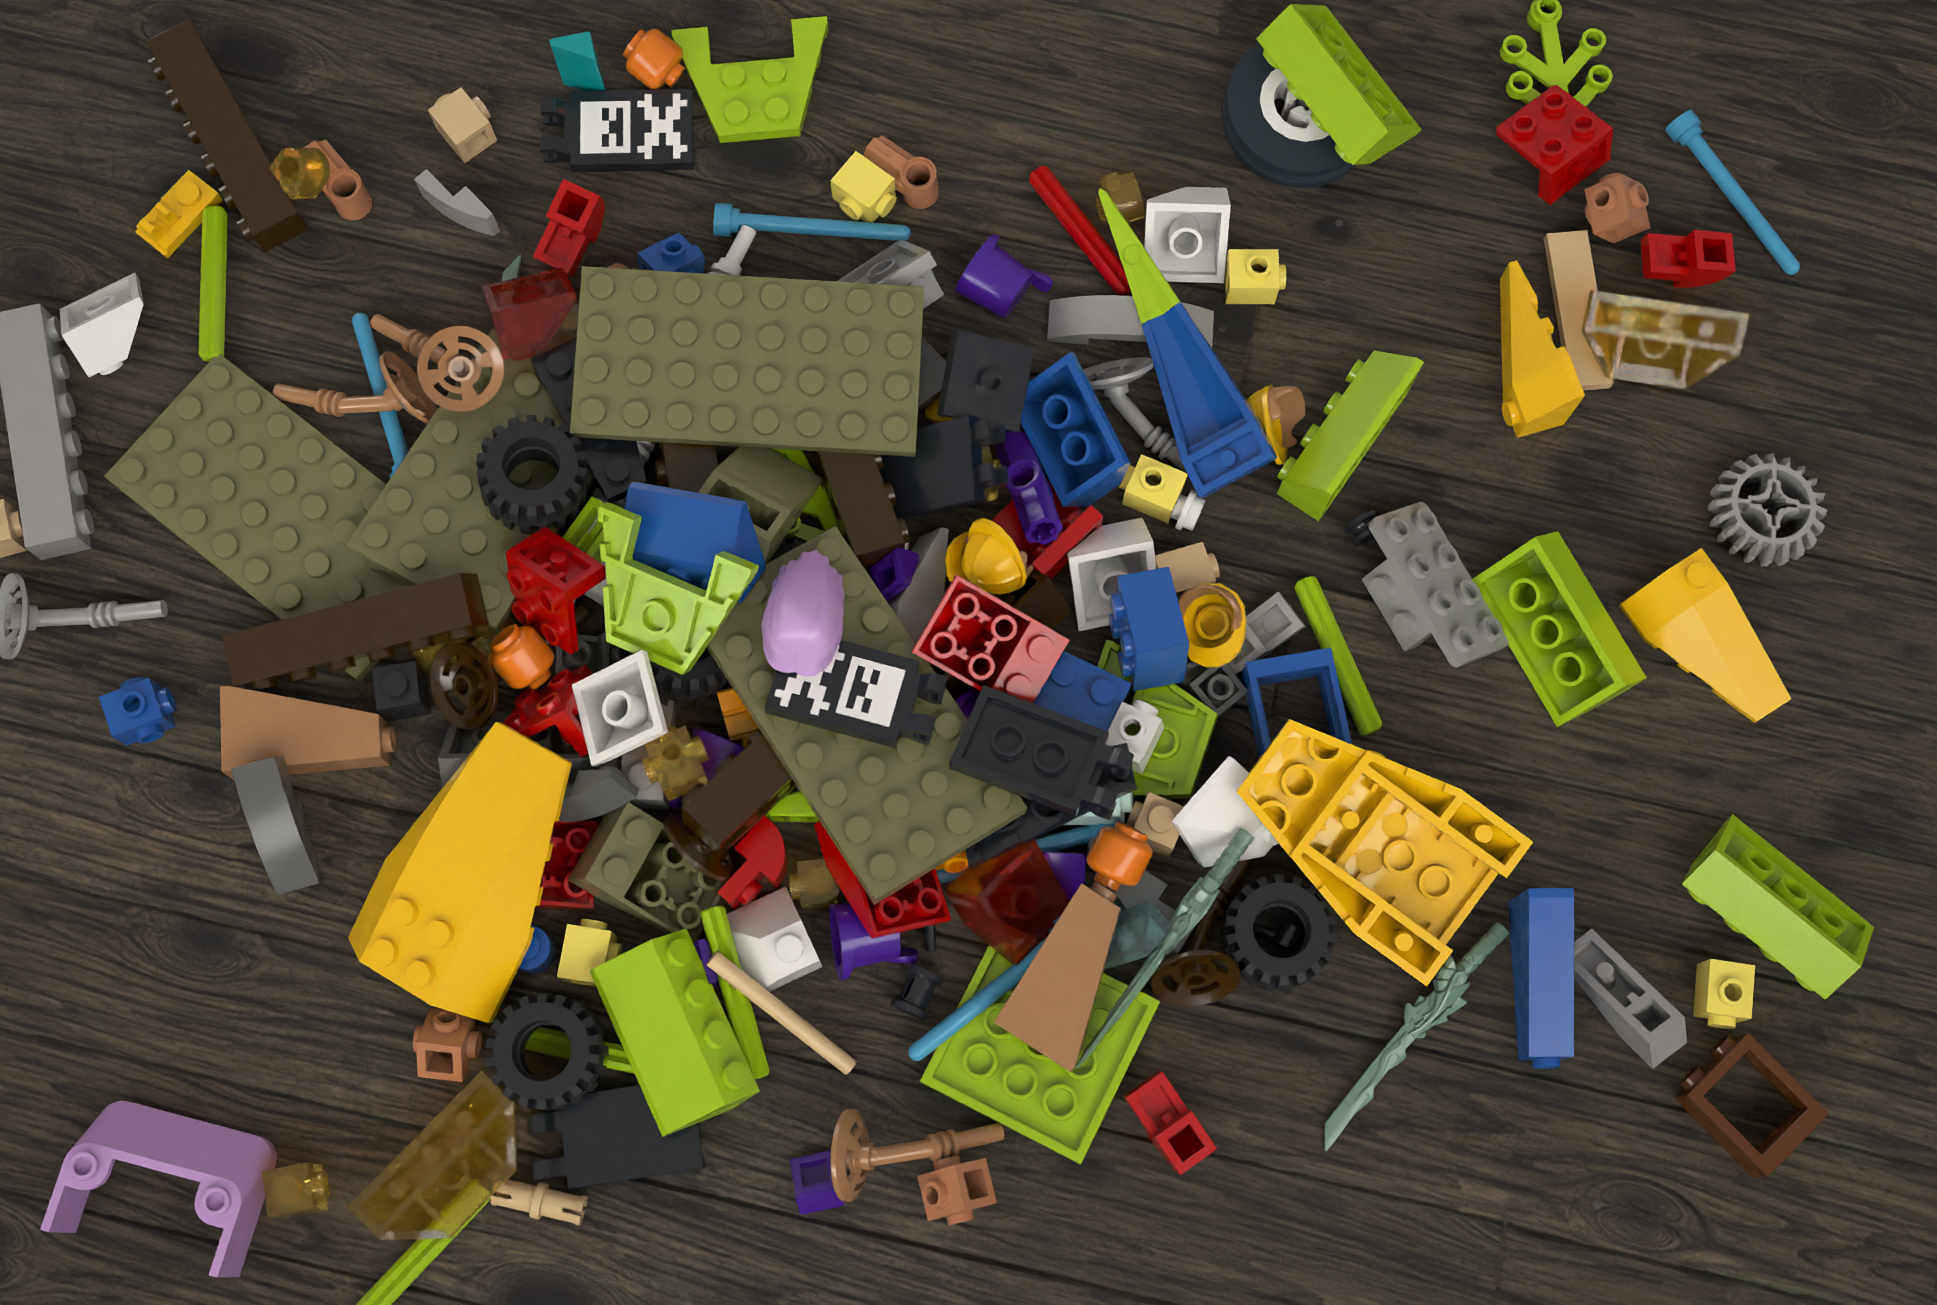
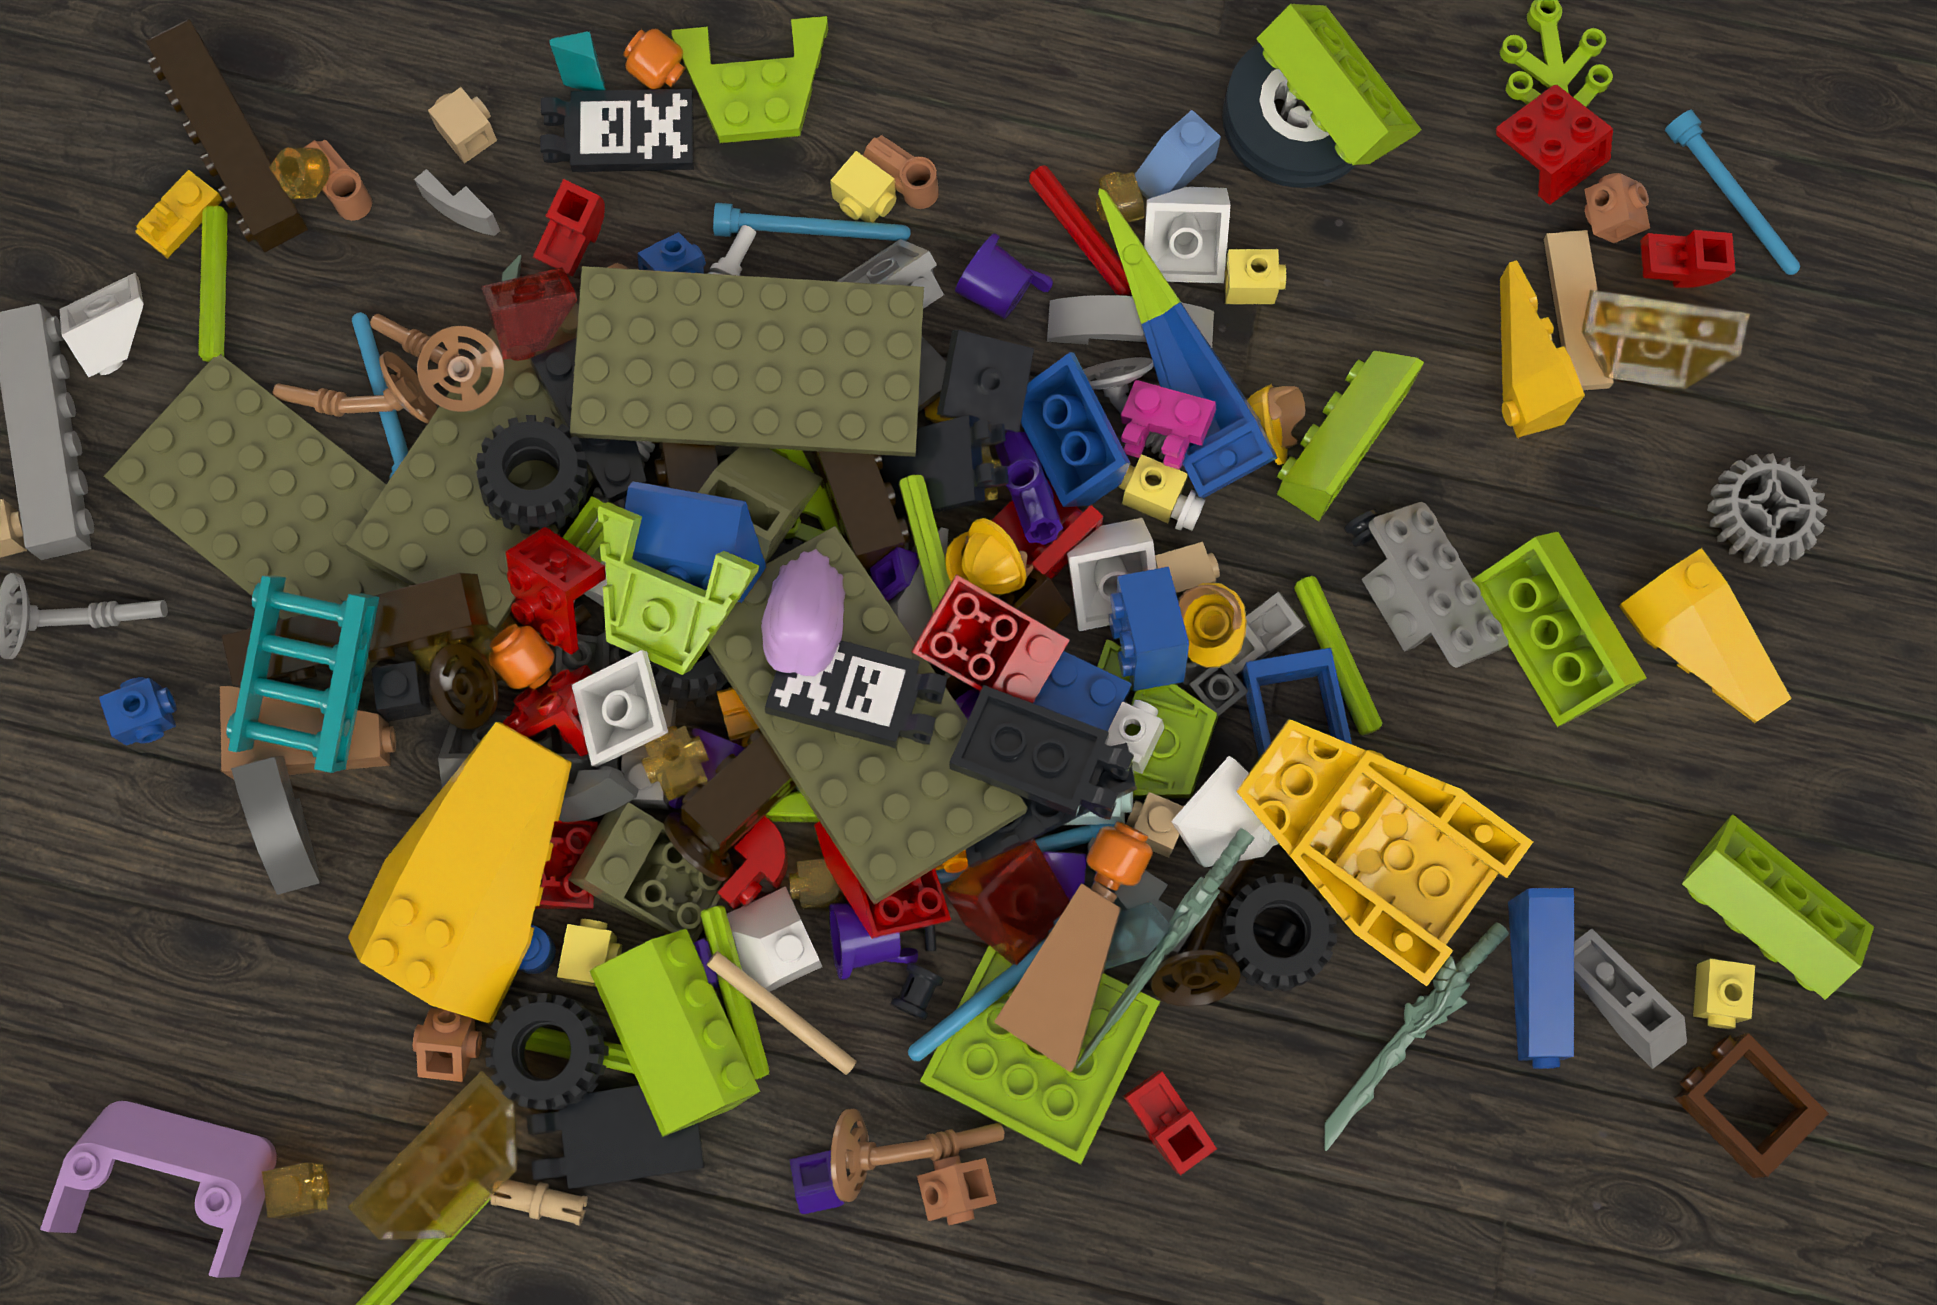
none -> teal fence [226,576,379,773]
none -> lime axle [899,475,951,613]
none -> dark pink plate [1121,380,1216,470]
none -> medium blue slope [1130,110,1221,199]

